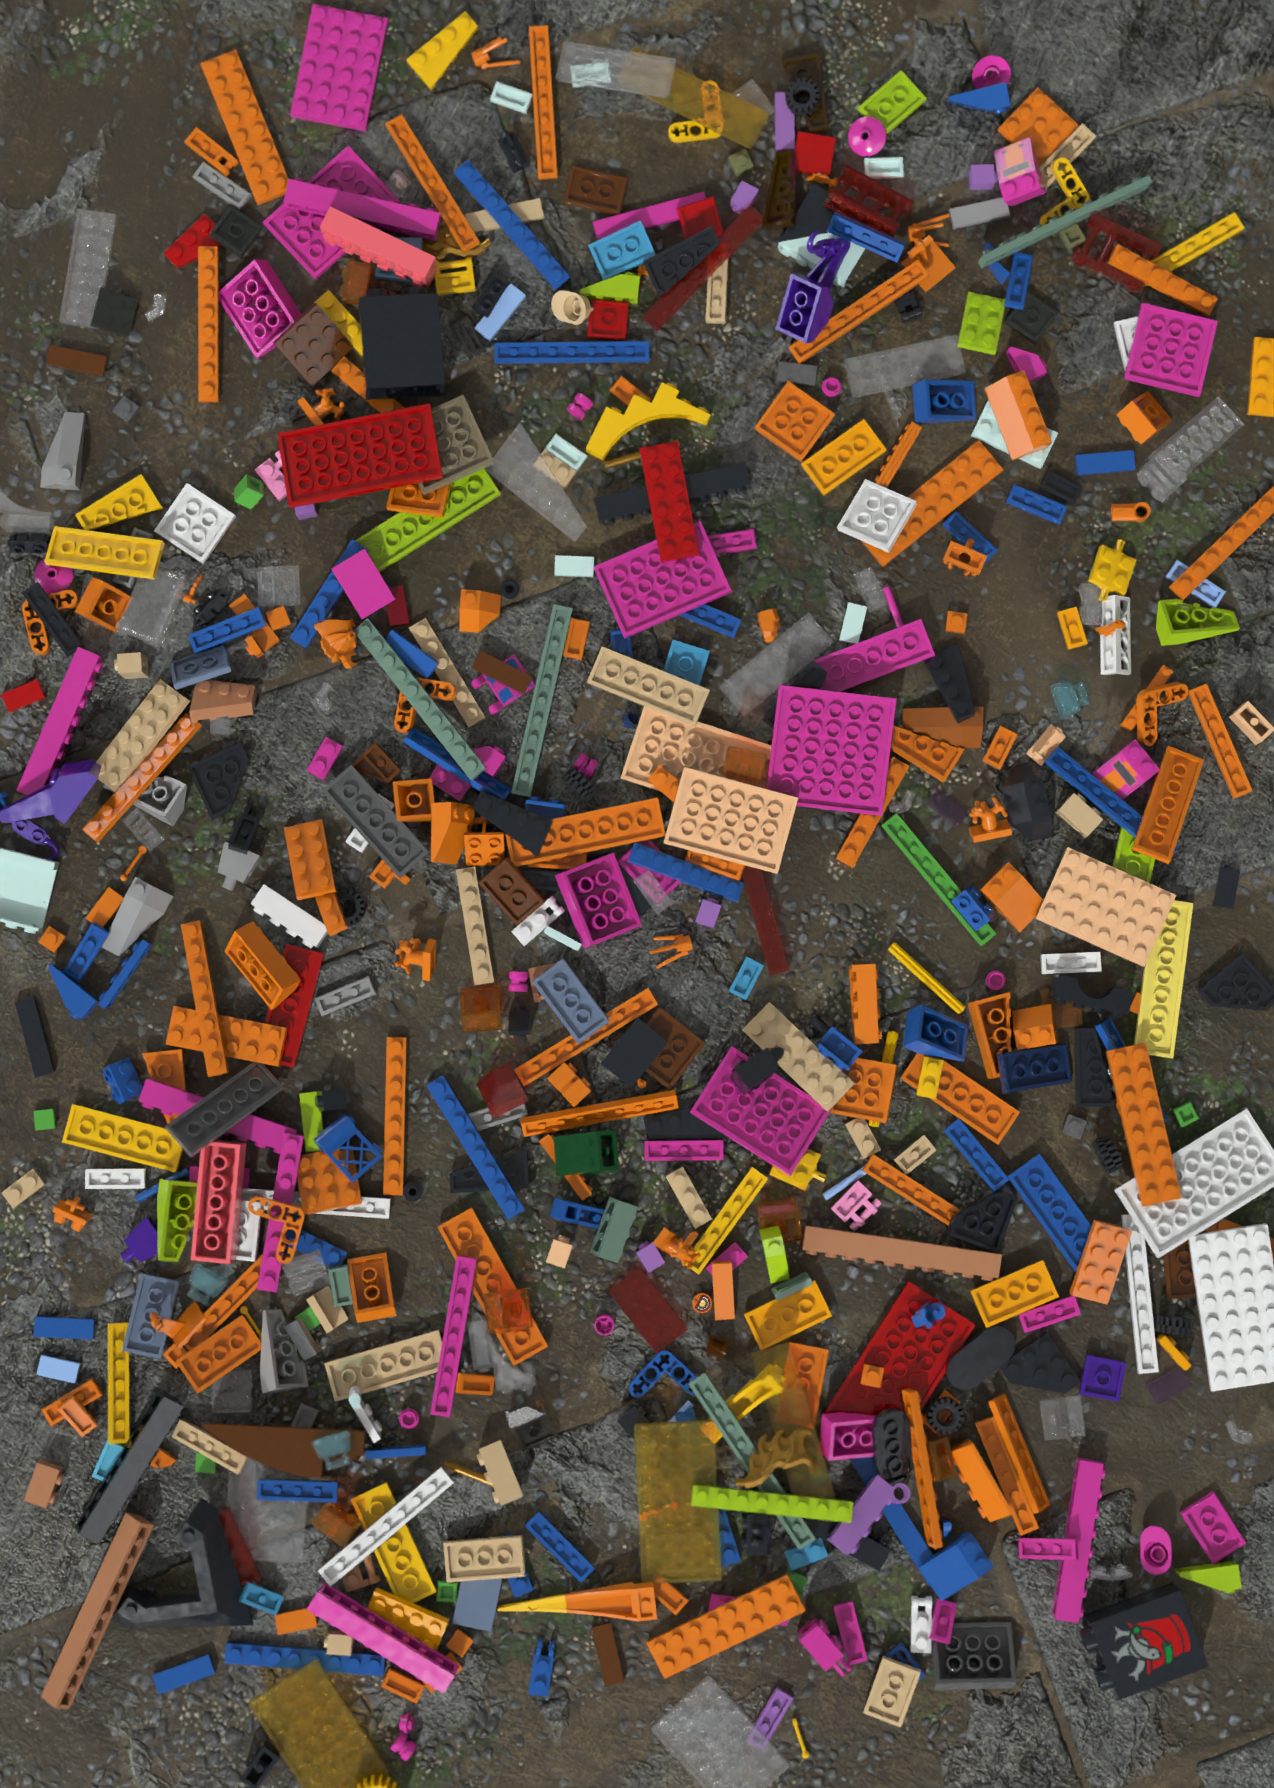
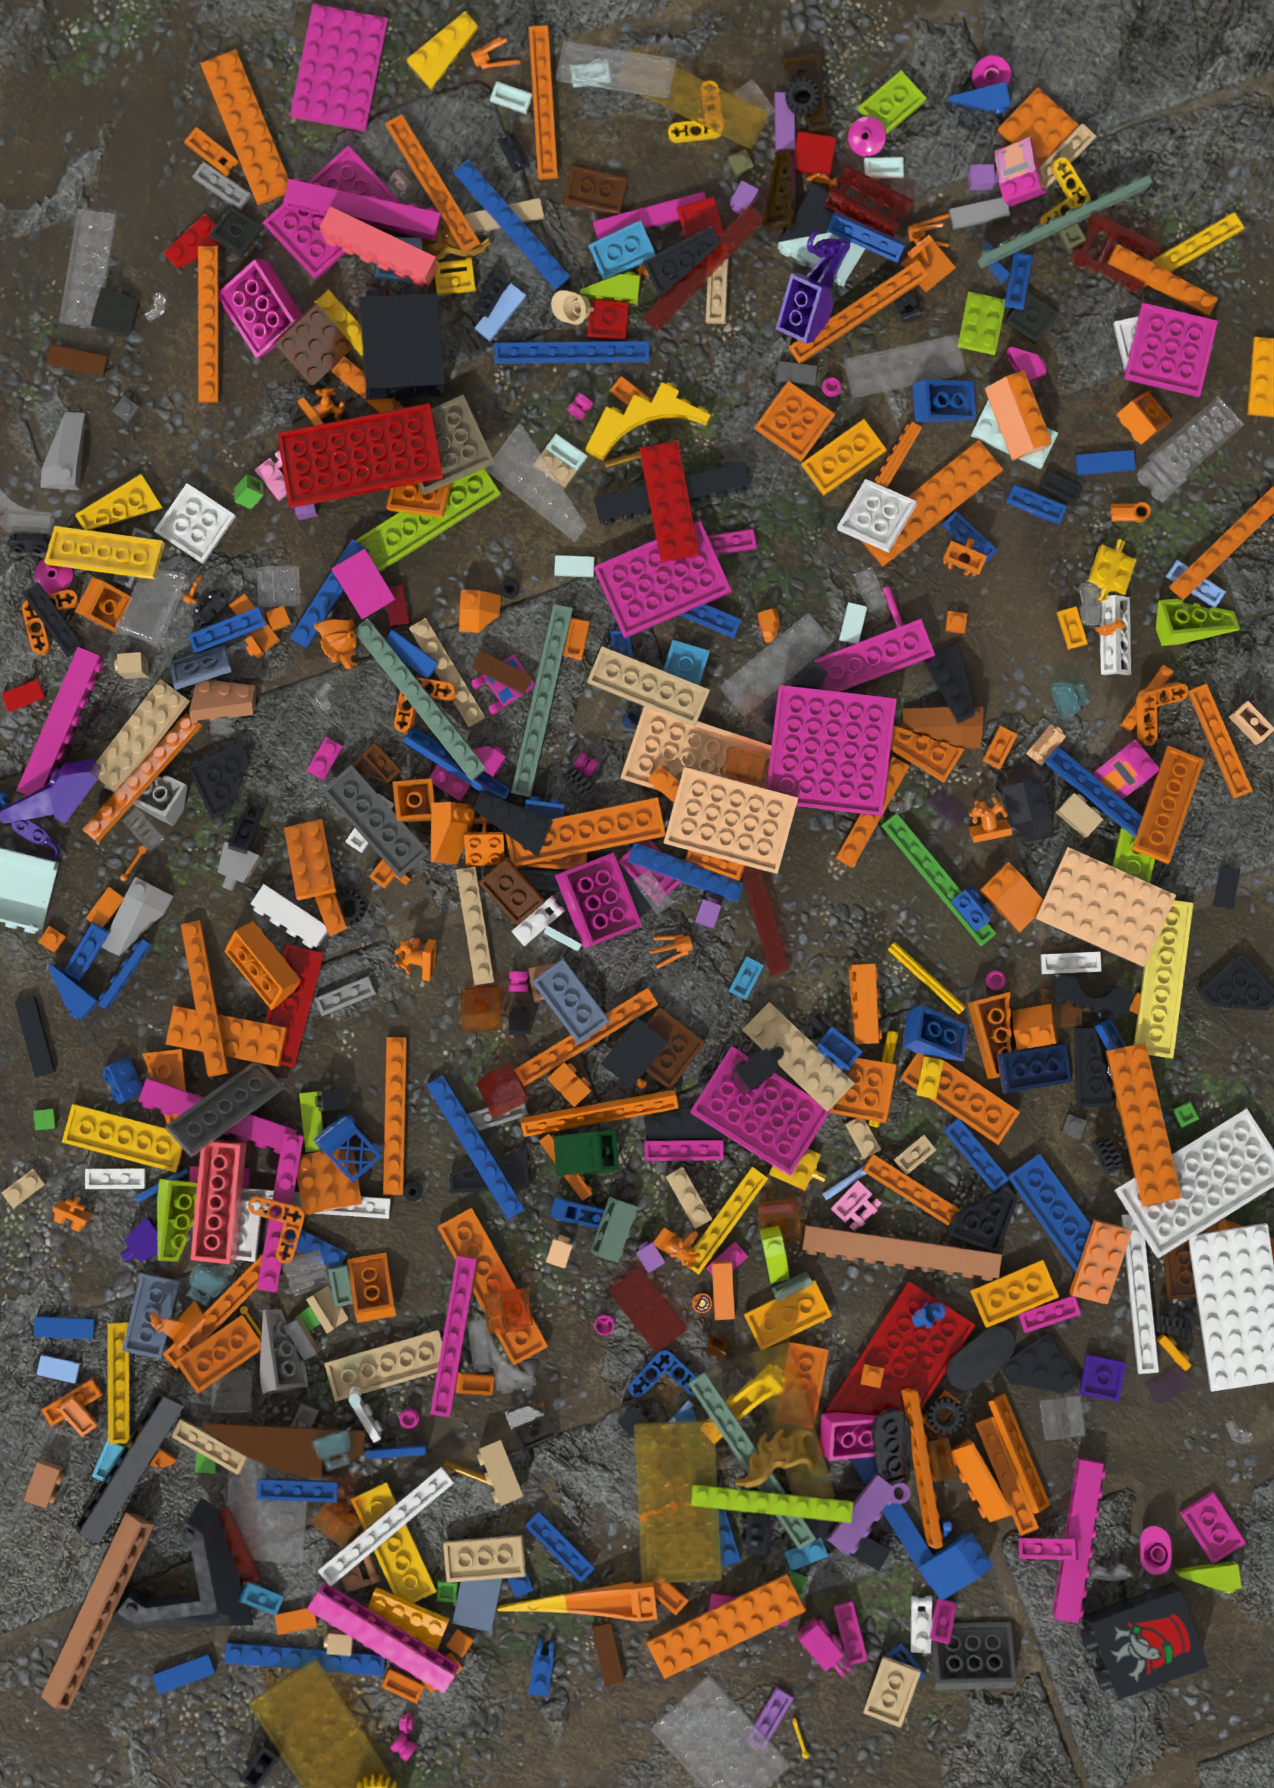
clear orange brick [339,260,372,306] -> none

